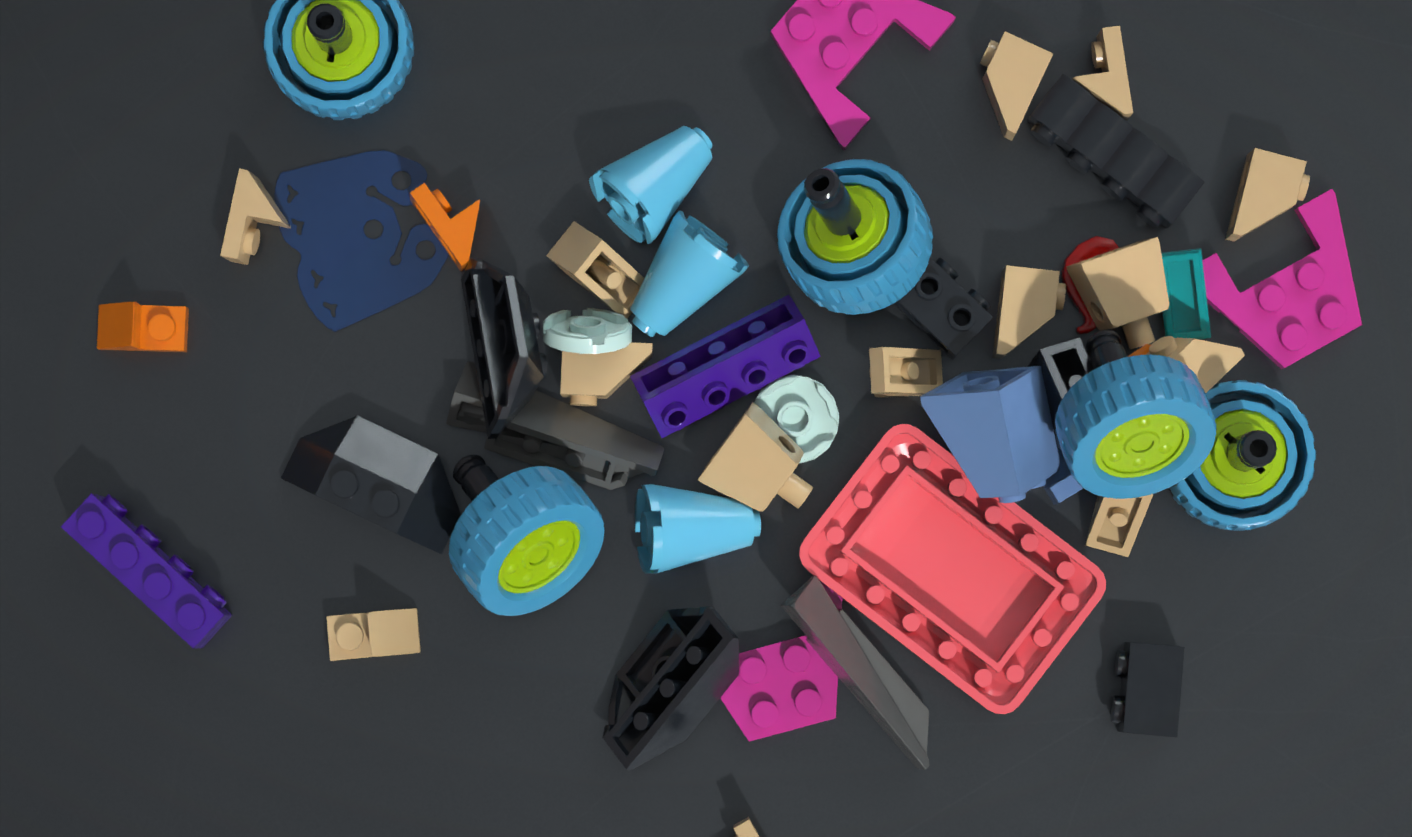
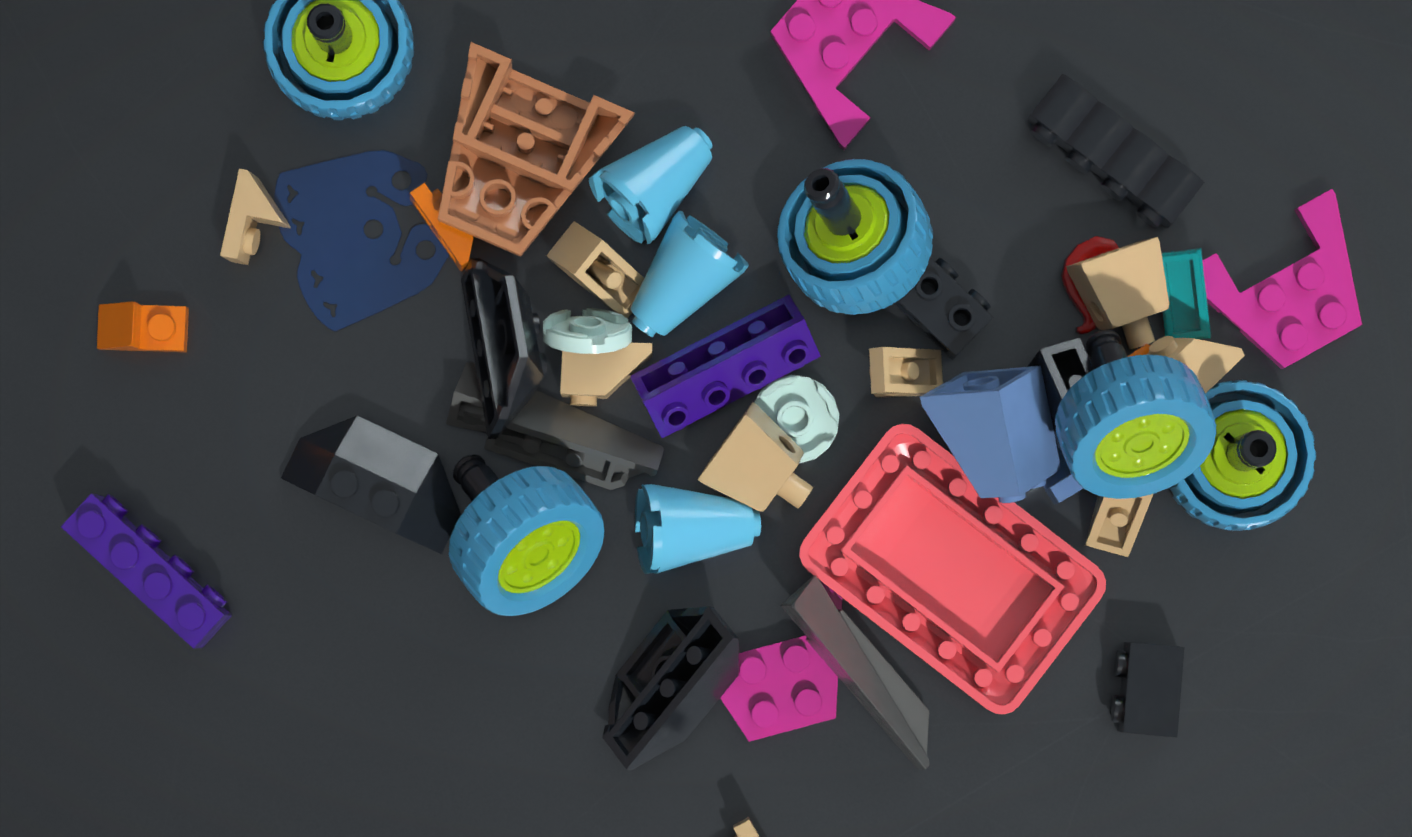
tan slope [326,608,421,661] -> none
tan slope [980,31,1053,141] -> none
tan slope [992,265,1066,359] -> none
tan slope [1072,25,1133,121] -> none
tan slope [1225,148,1310,242] -> none
none -> nougat wedge [438,42,635,257]

